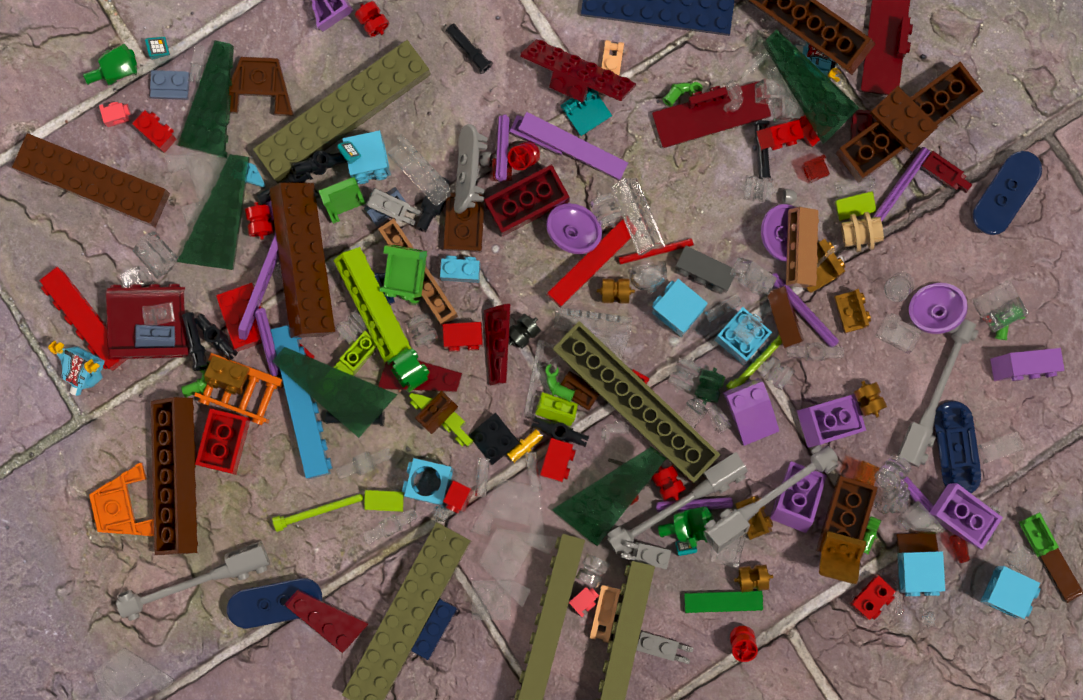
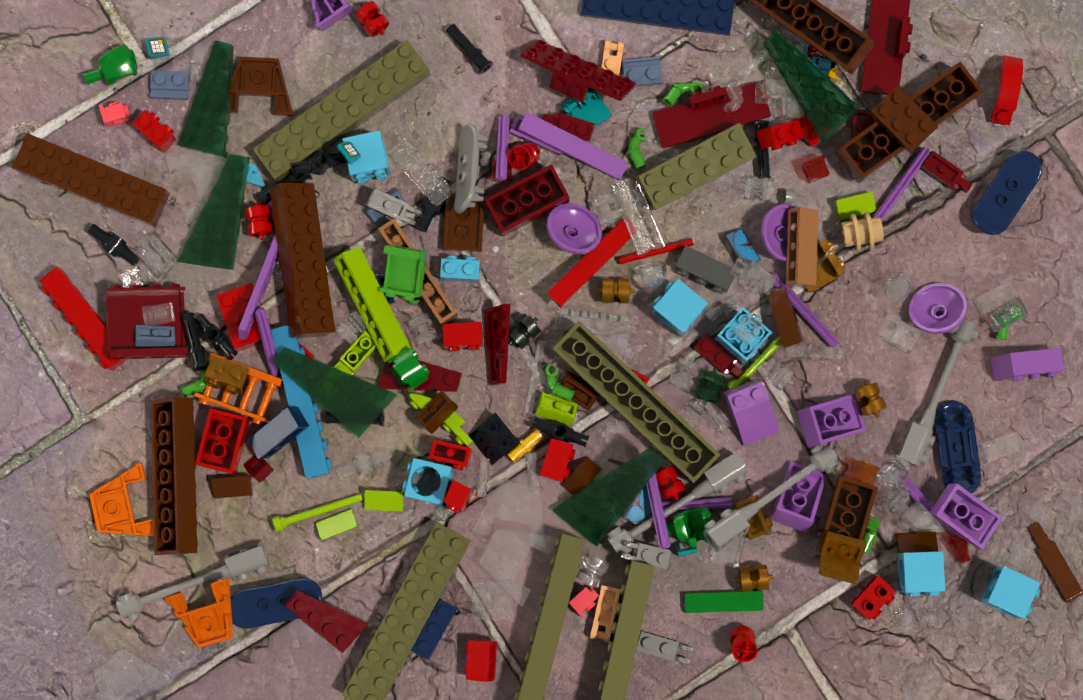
torso [48,341,105,396] -> none
bright green piece [319,177,366,224] -> none
pearl gold bracket [834,289,871,333] -> none
bright green hinge [1018,512,1059,557] -> none
none -> black pin [88,224,141,266]
none -> orange wing [165,578,233,648]
none -> reddish brown slope [211,476,253,499]
none -> dark red slope [245,455,274,482]
none -> brick [248,406,309,459]
none -> lime slope [316,509,359,541]
none -> red brick [429,439,472,471]
none -> red brick [464,639,497,682]
none -> dark red hinge [542,112,596,142]
none -> reddish brown slope [562,457,602,498]
none -> sand blue plate [622,56,663,87]
none -> slope [623,483,661,526]
none -> bright green piece [627,128,649,170]
none -> olive brick [636,123,757,210]
none -> medium lavender axle [640,453,671,549]
none -> dark red hinge [693,333,743,378]
none -> slope [725,228,761,270]
none -> red arch [990,55,1023,125]

